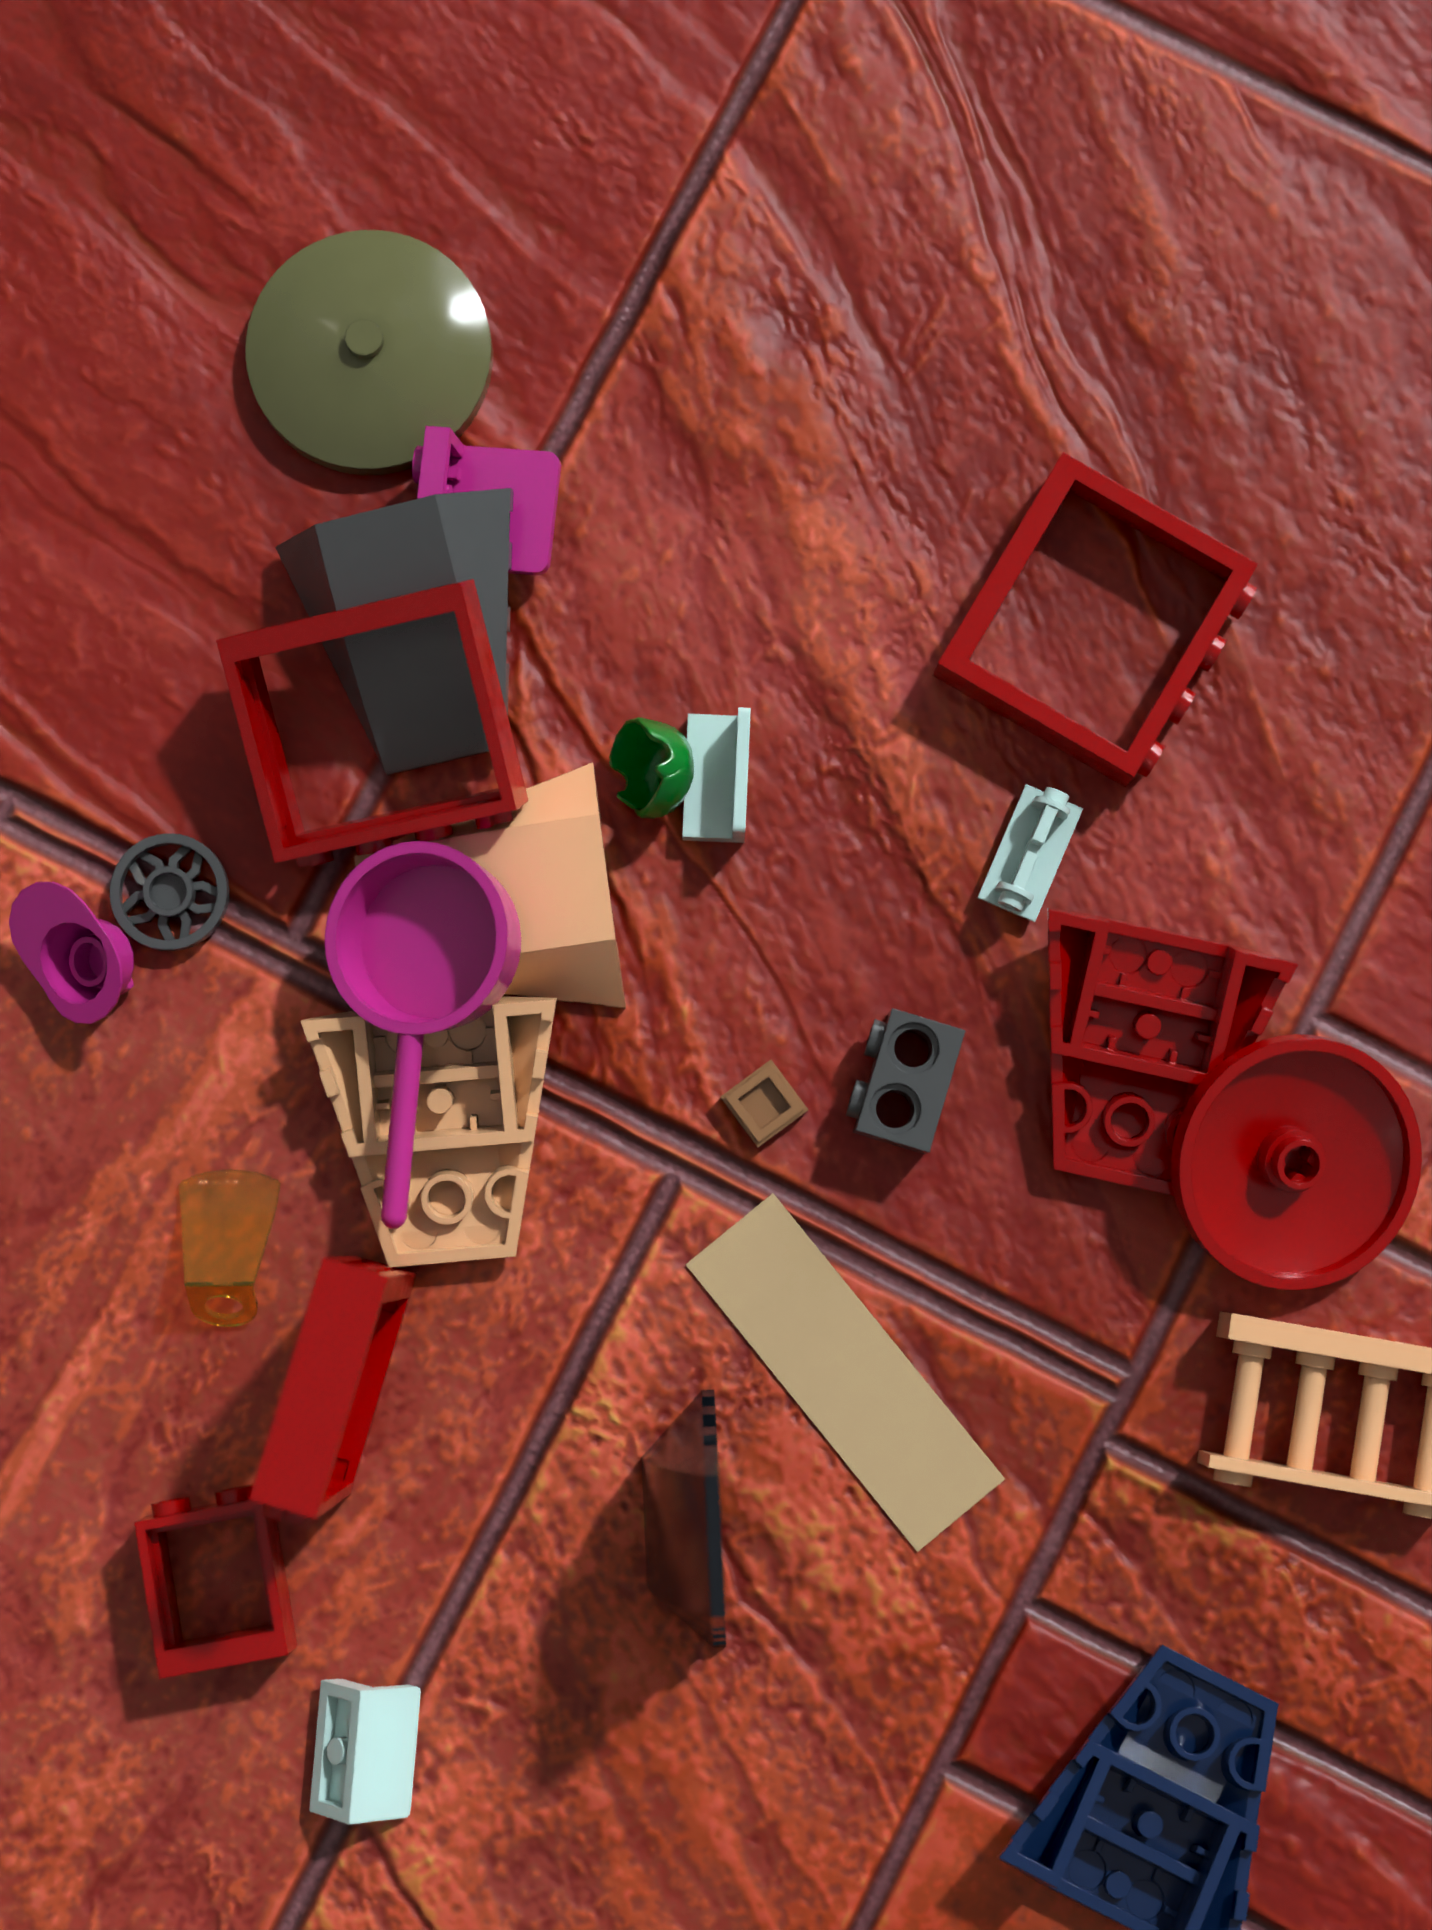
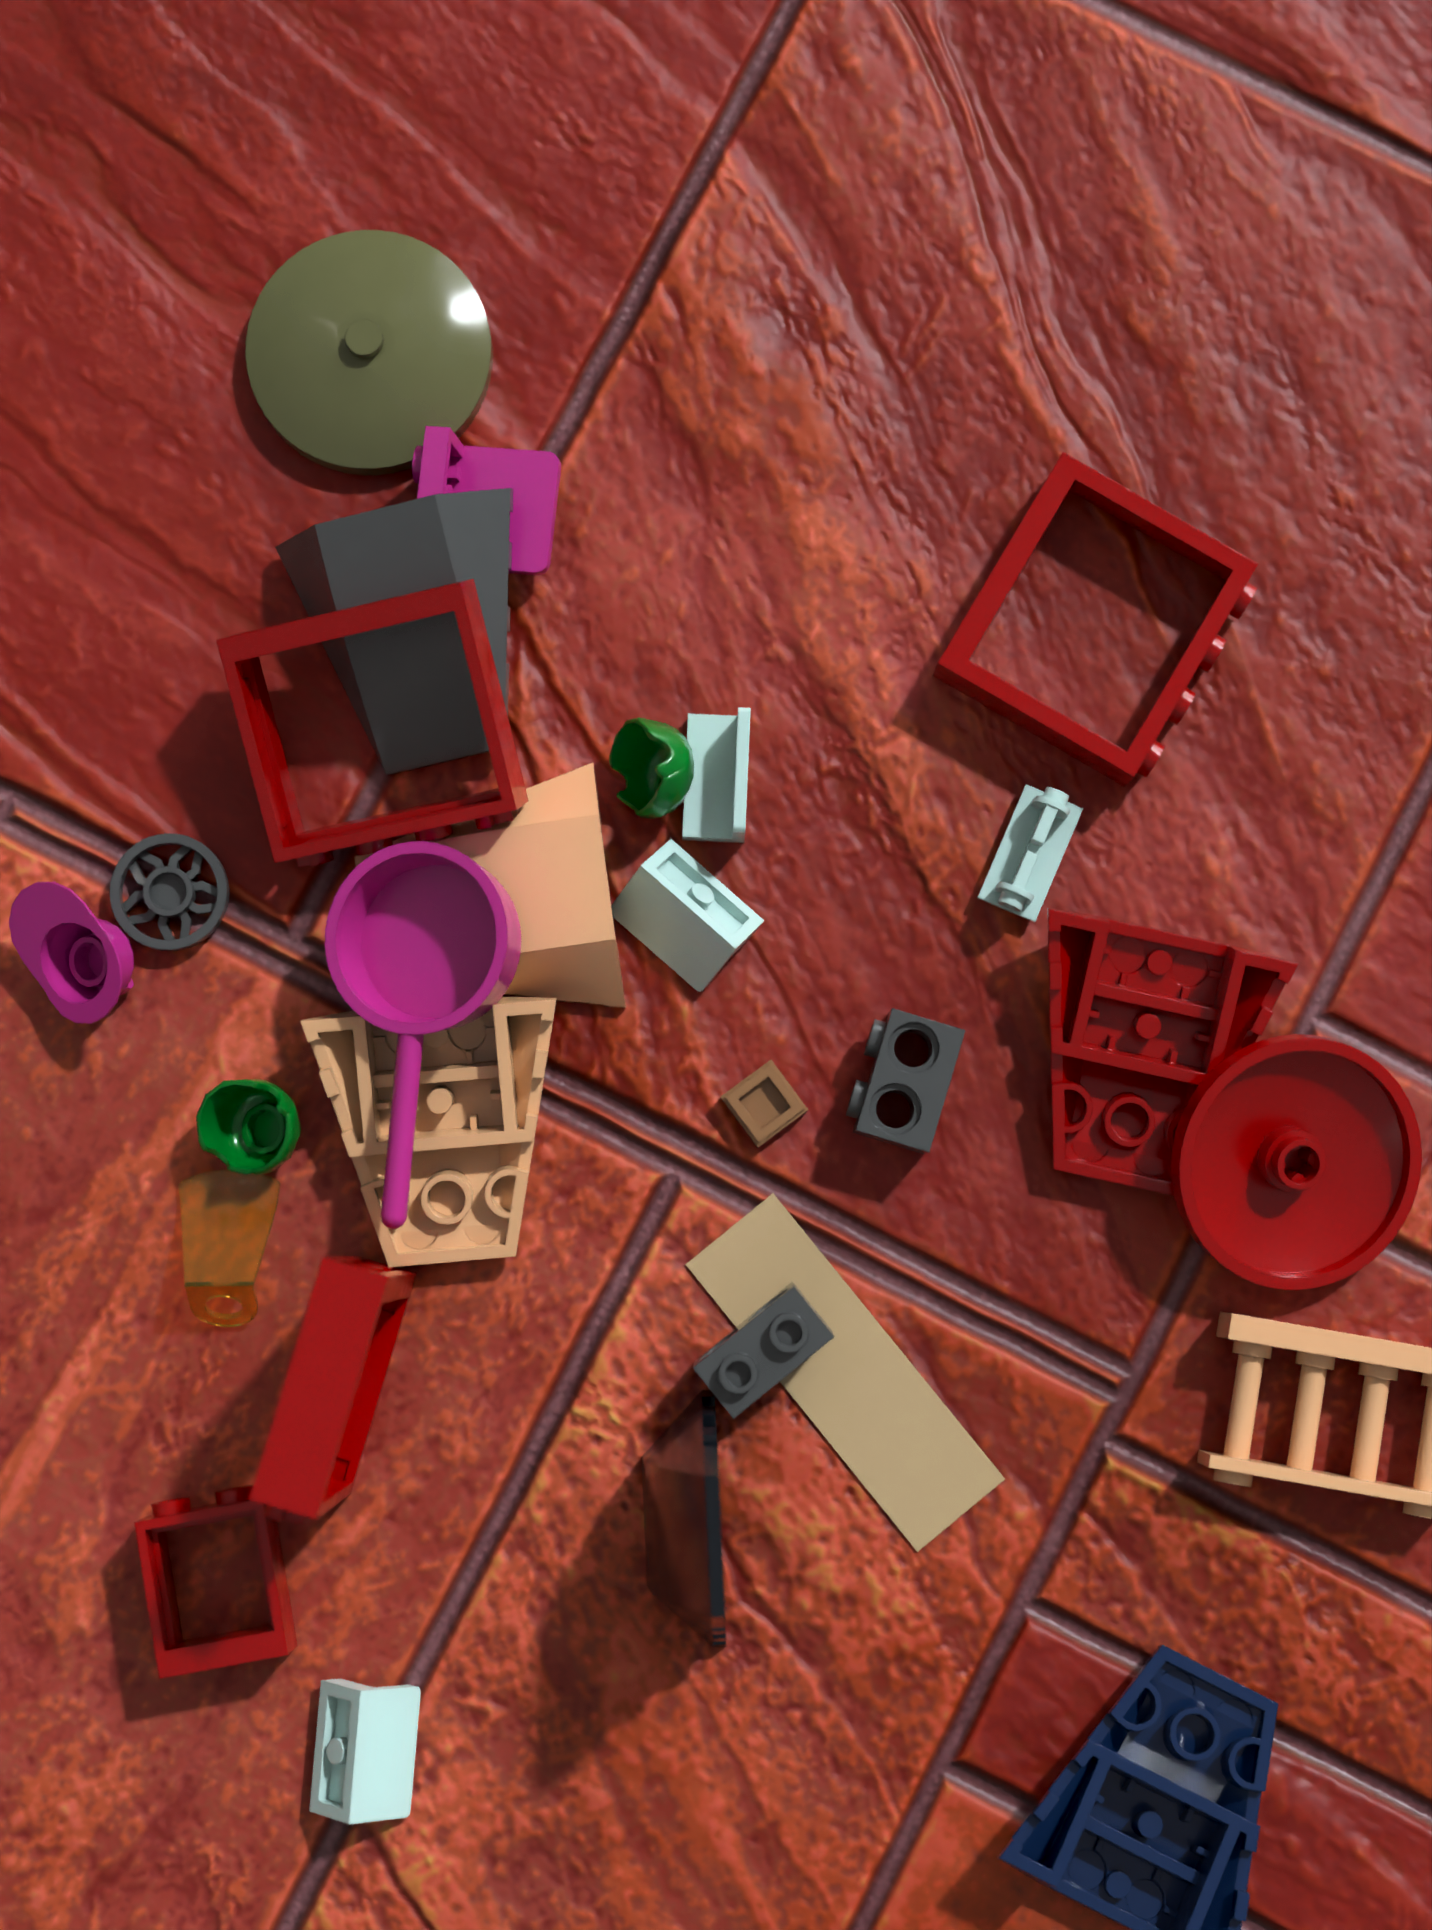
none -> green hair [196,1079,301,1175]
none -> light aqua panel [612,839,765,992]
none -> dark grey brick [693,1282,834,1419]

